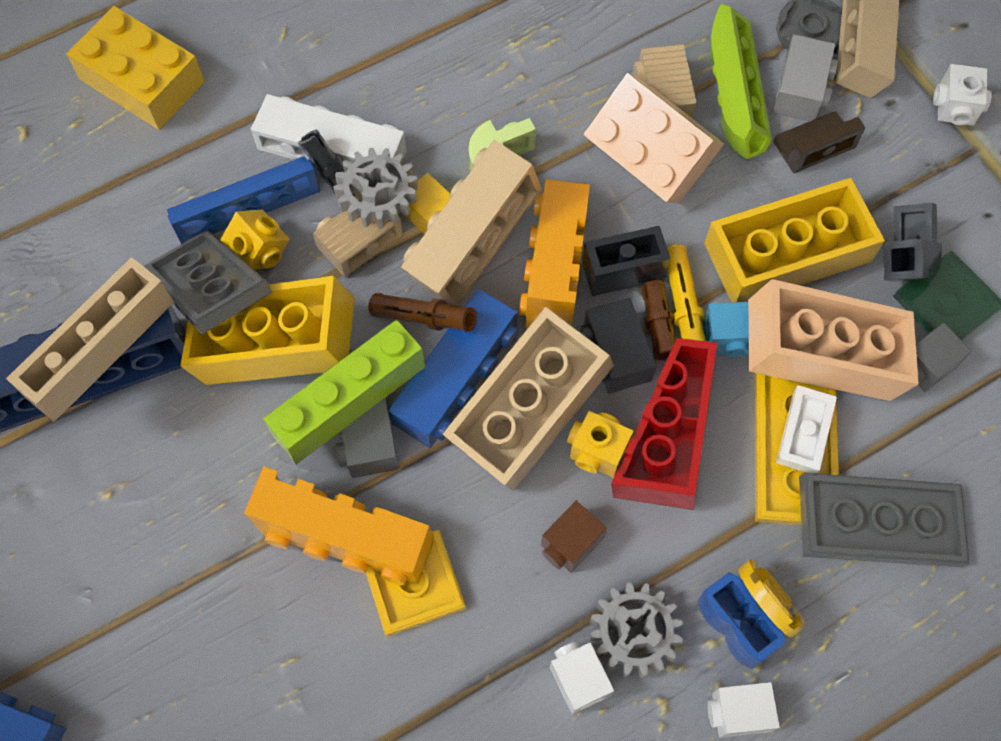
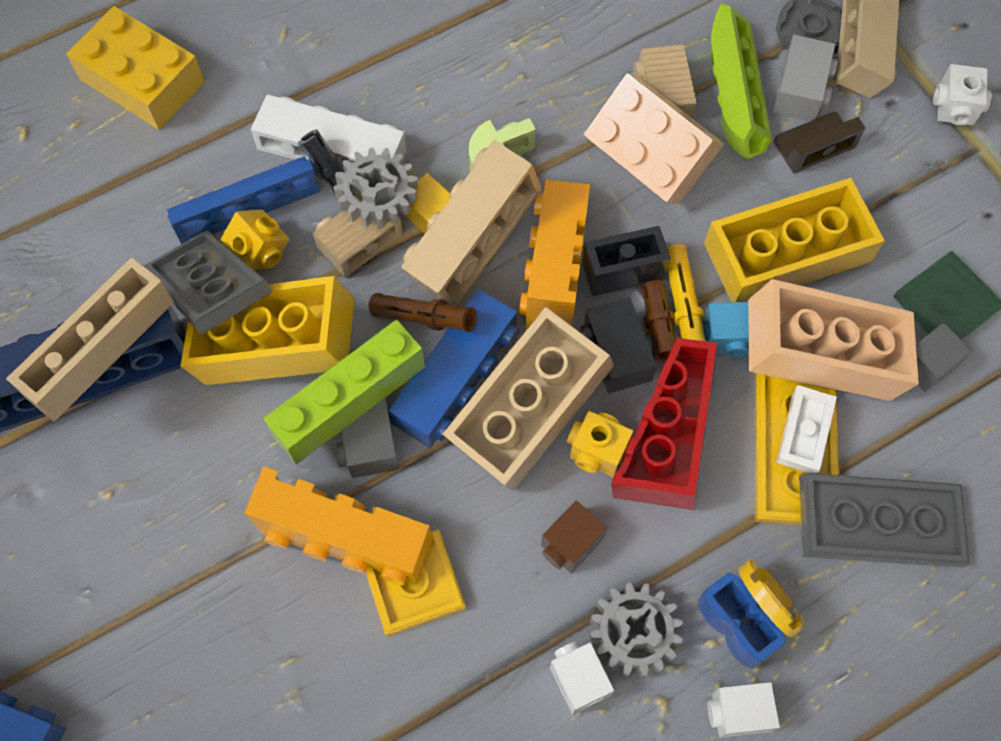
black brick [883,203,942,282] -> none

